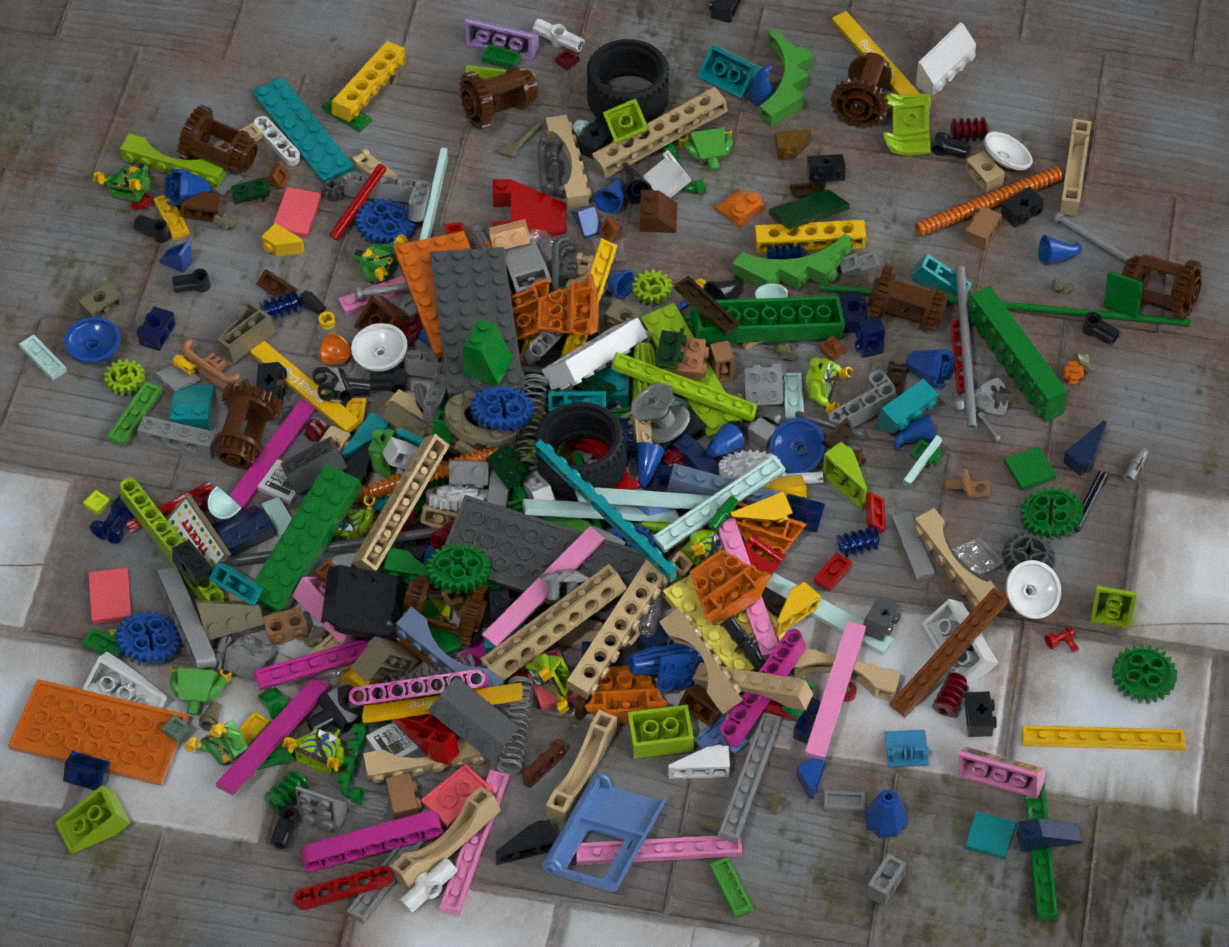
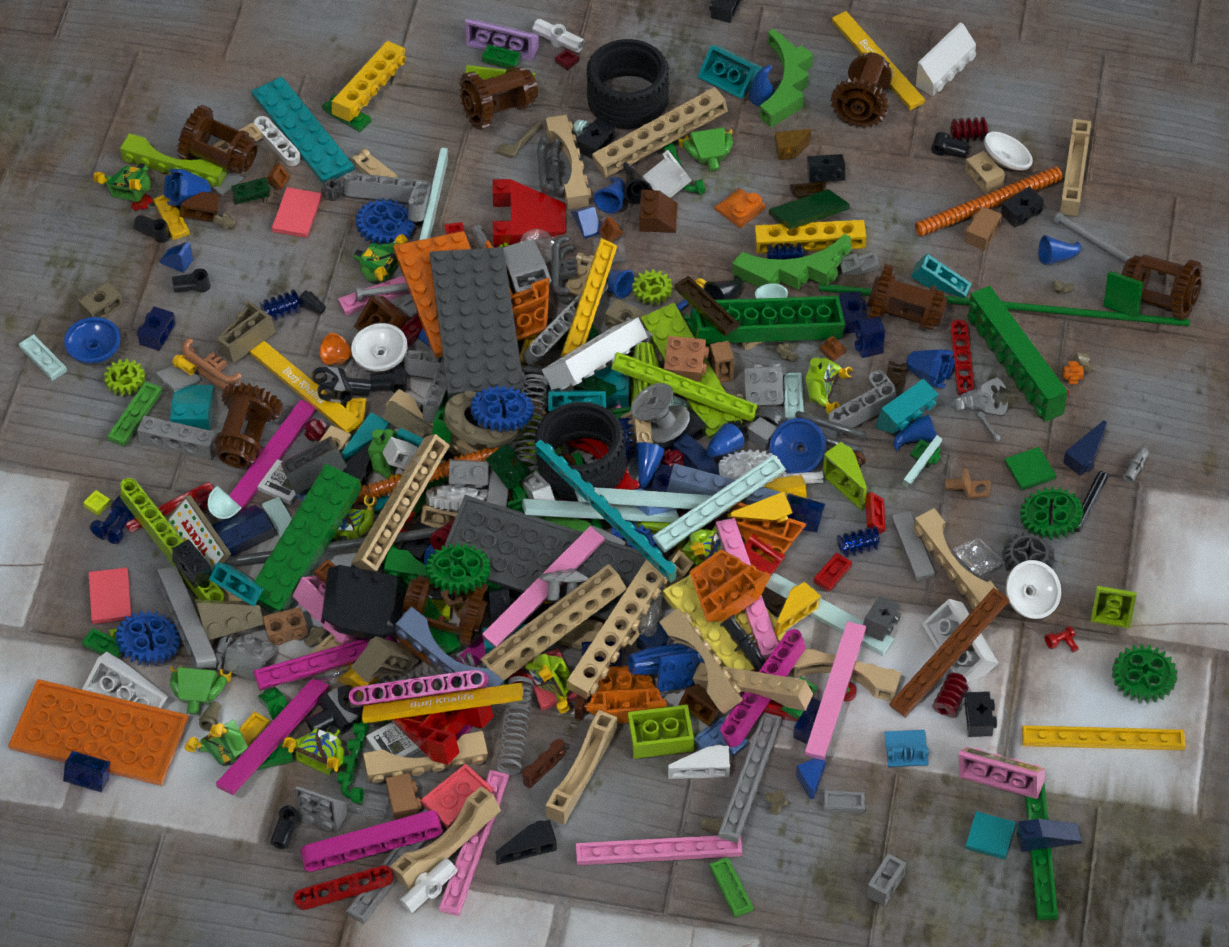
lime slope [55,785,130,854] -> none
sand green tile [161,715,191,743] -> none
reddish brown slope [256,269,298,303] -> none
black brick [256,362,288,404] -> none
yellow slope [261,223,305,256] -> none
green piece [264,770,310,813] -> none
yellow bush [318,311,336,330] -> none
red axle [330,163,387,240] -> none
light grey axle [413,383,426,410] -> none
dark grey slope [428,677,520,762] -> none
green slope [463,319,513,386] -> none
light nougat brick [489,219,530,249] -> none
orange wedge [537,274,599,335] -> none
medium blue piece [542,773,667,892] -> none
lime slope [603,98,649,144] -> none
dark green bracket [655,328,687,370] -> none
green axle [707,496,739,531] -> none
dark brown tile [820,417,852,449] -> none
blue cone [865,790,908,838] -> none
lime piece [883,93,931,156] -> none
light grey piece [956,266,977,430] -> none
black piece [1082,312,1120,345] -> none

